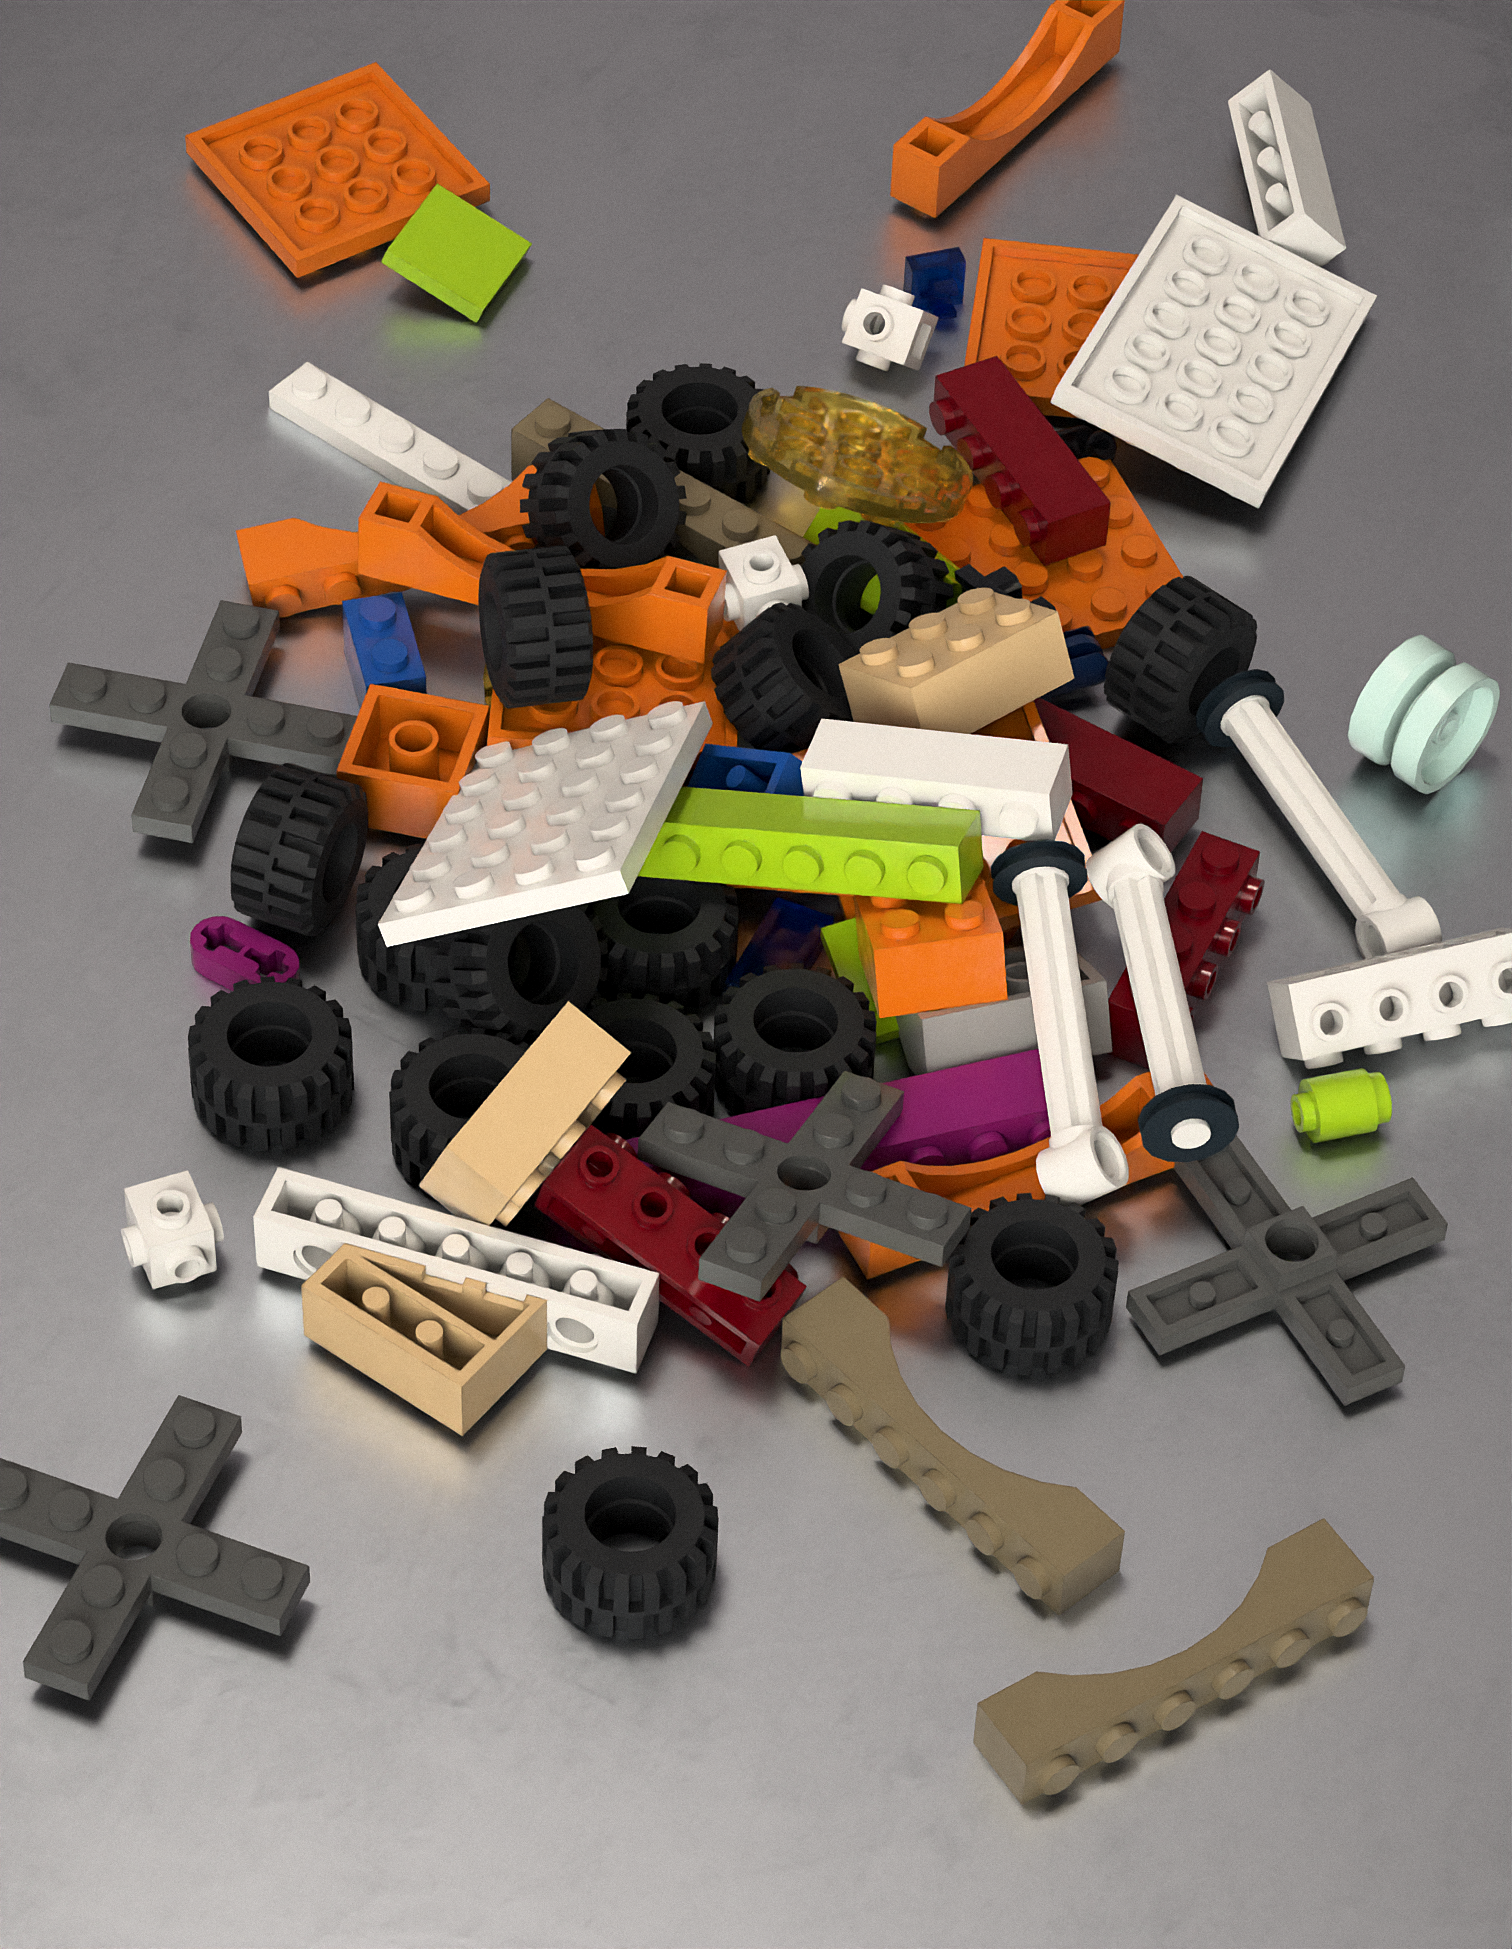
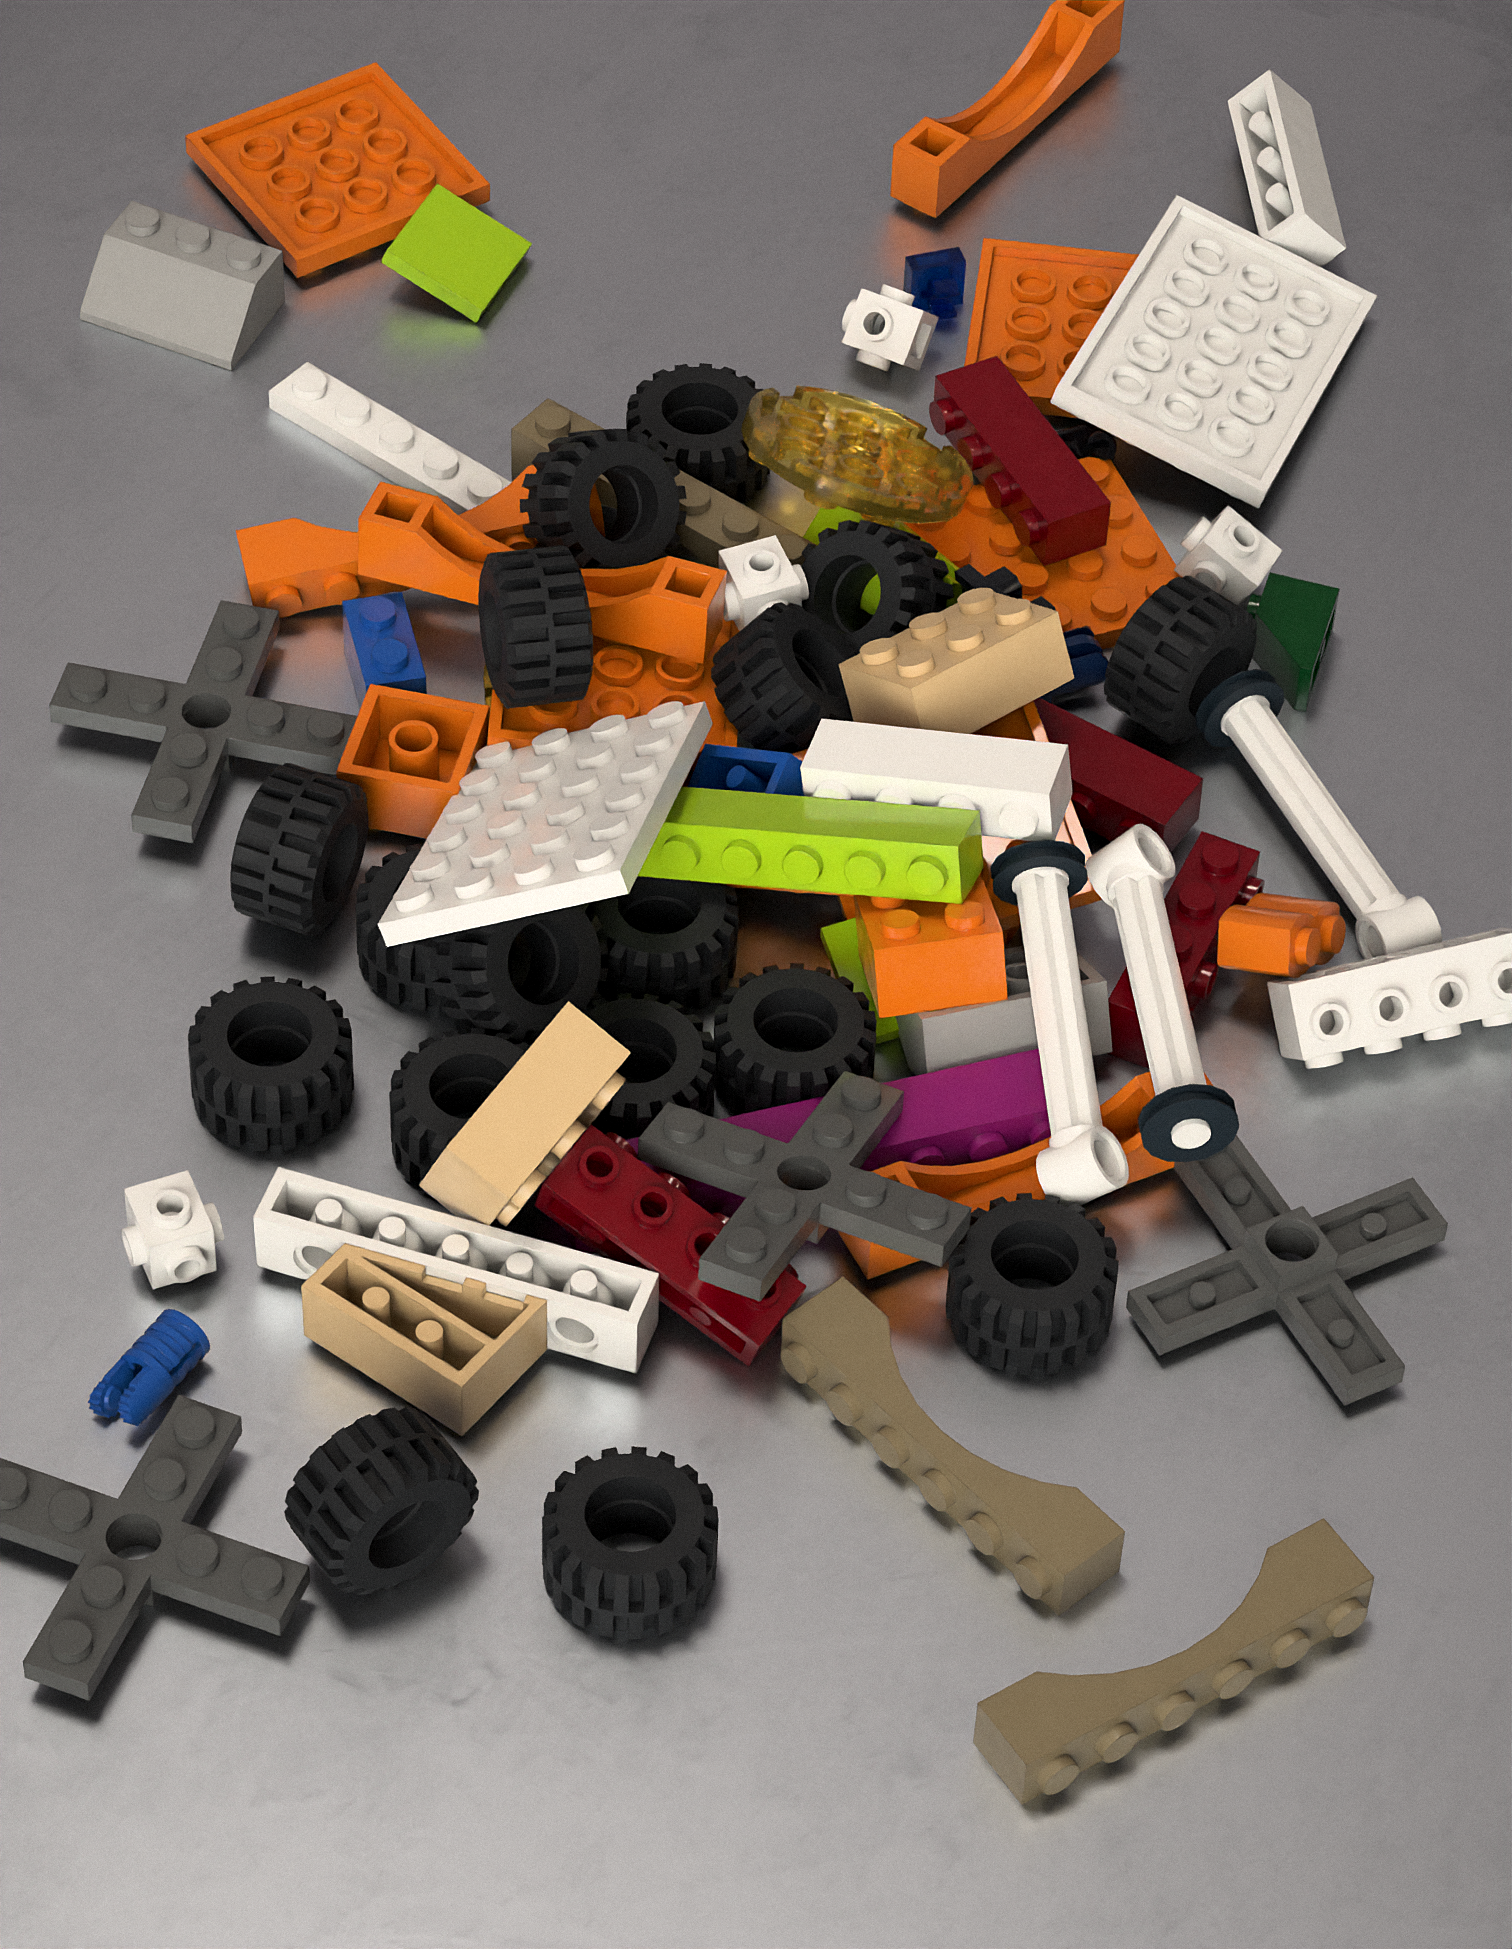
magenta beam [190,916,300,991] -> none
clear blue tile [724,897,834,993] -> none
lime brick [1290,1068,1392,1143] -> none
light aqua wheel [1348,634,1500,794] -> none
none -> light grey slope [80,200,285,371]
none -> blue hinge [88,1309,210,1426]
none -> black tyre [284,1407,479,1595]
none -> white brick [1174,505,1283,605]
none -> orange brick [1217,893,1346,978]
none -> dark green slope [1246,572,1340,712]

